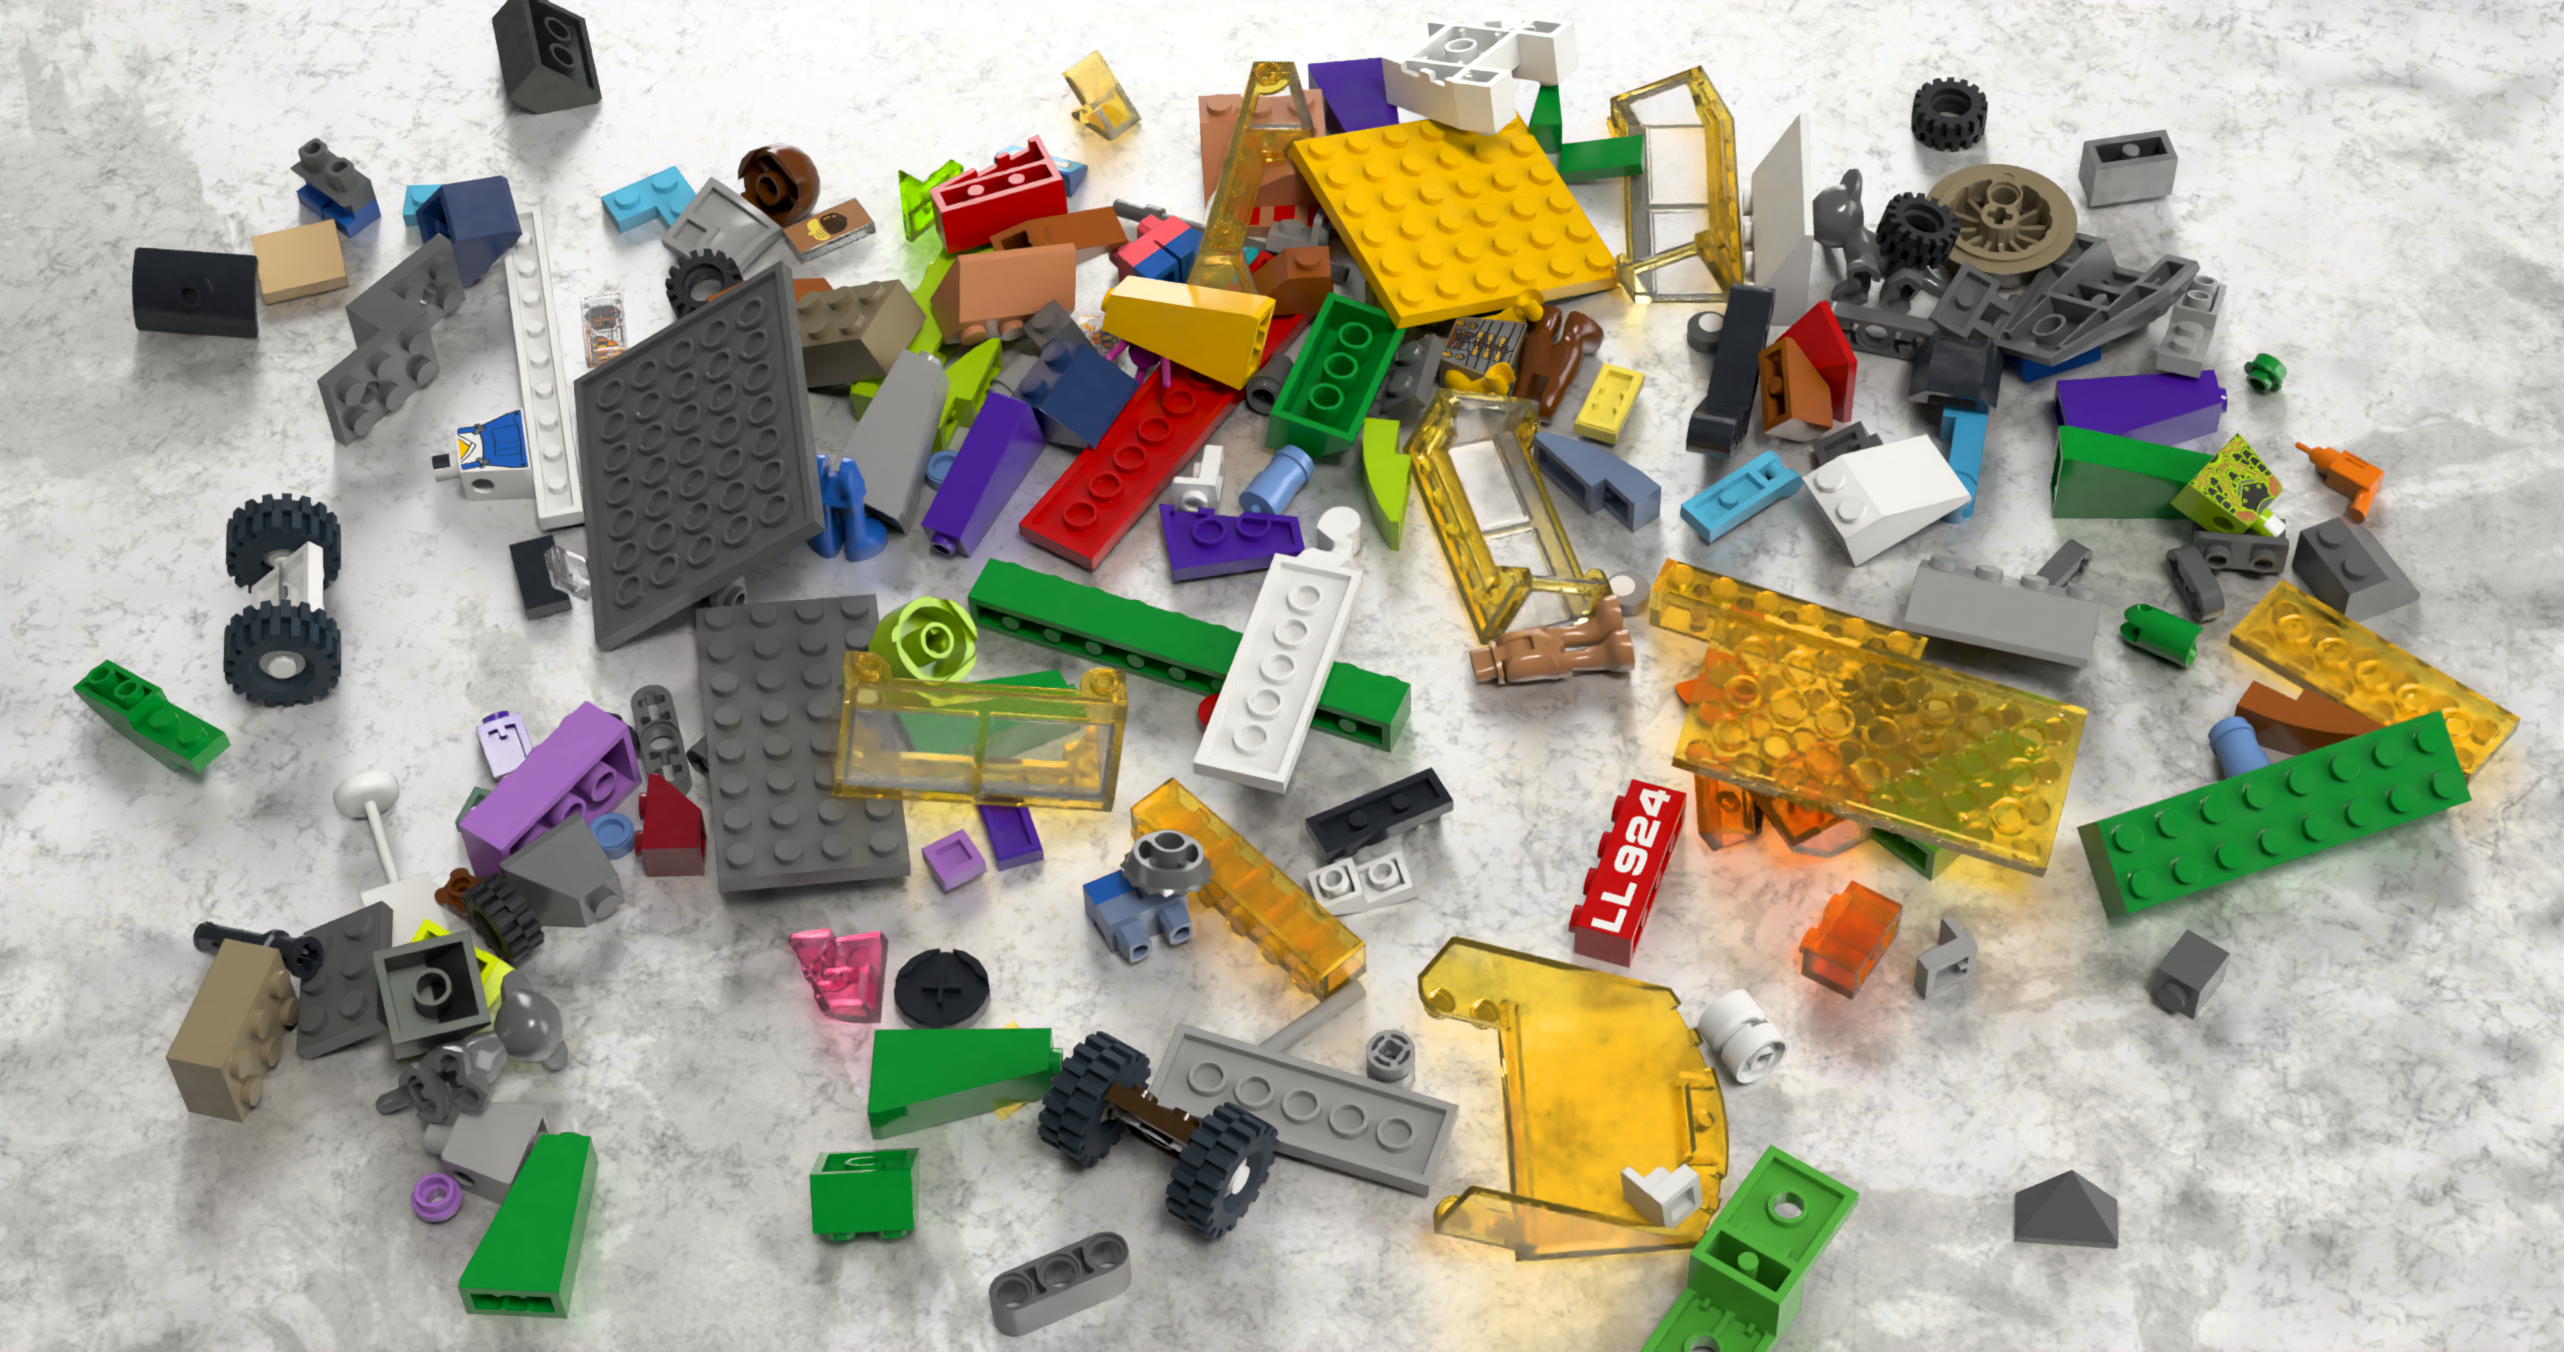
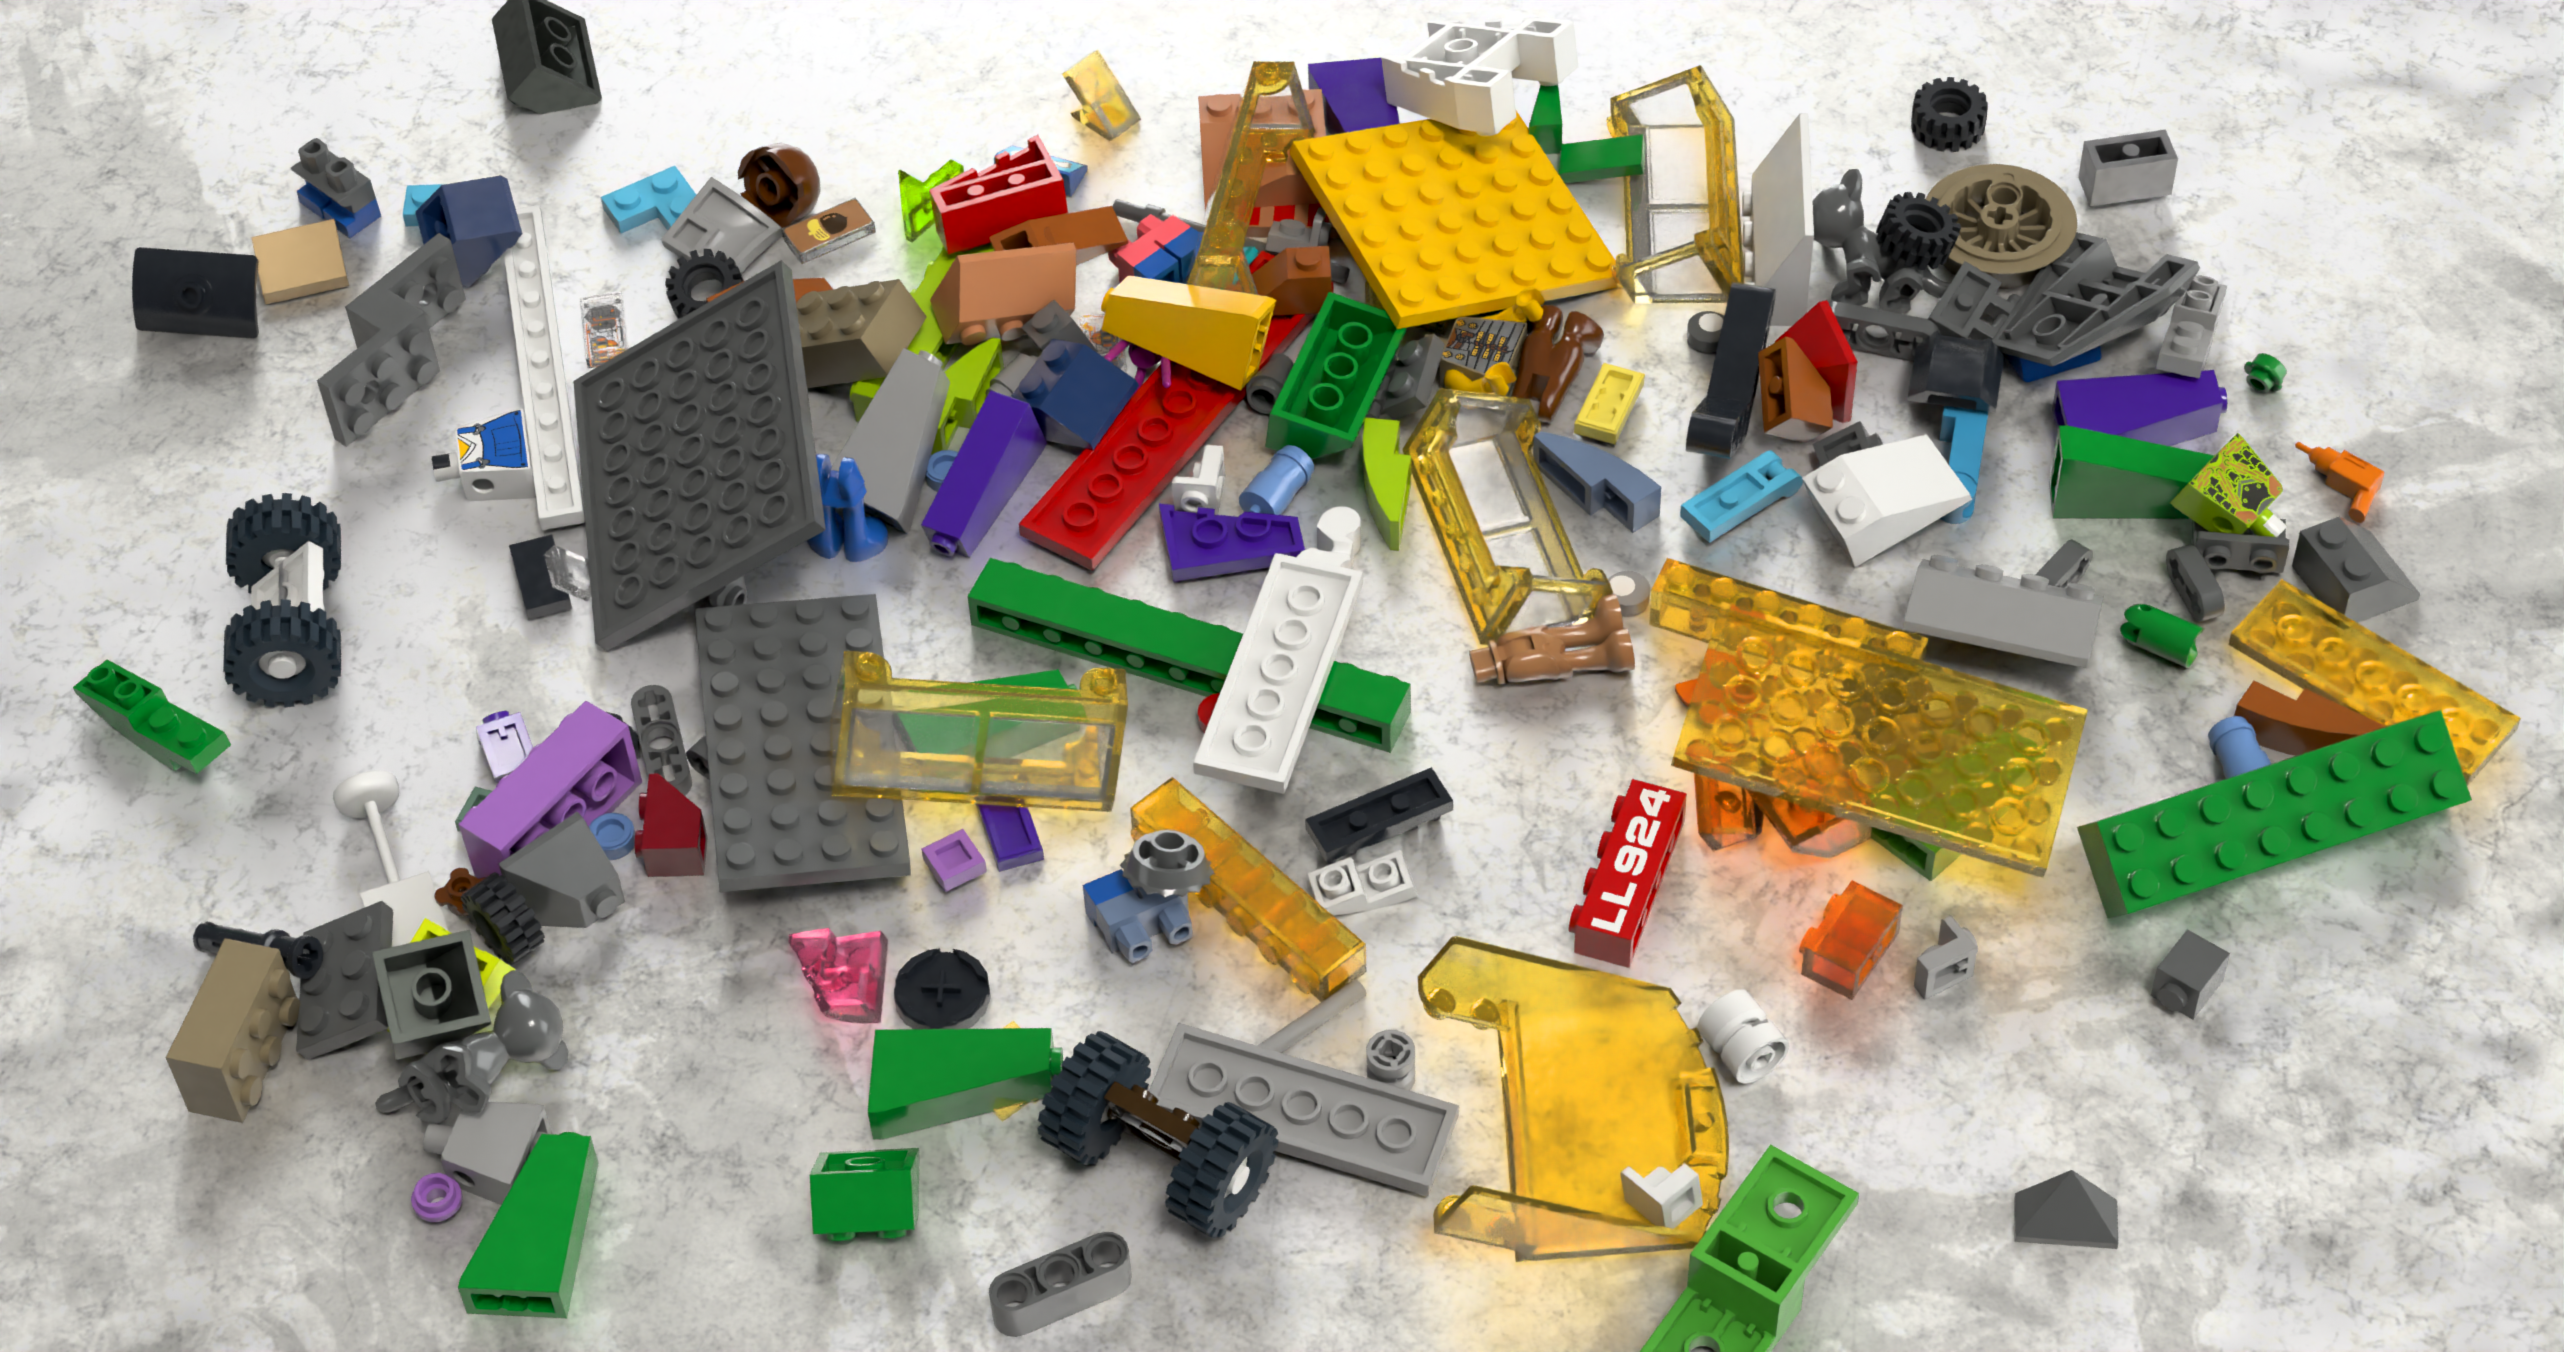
lime brick [868,596,978,692] -> none

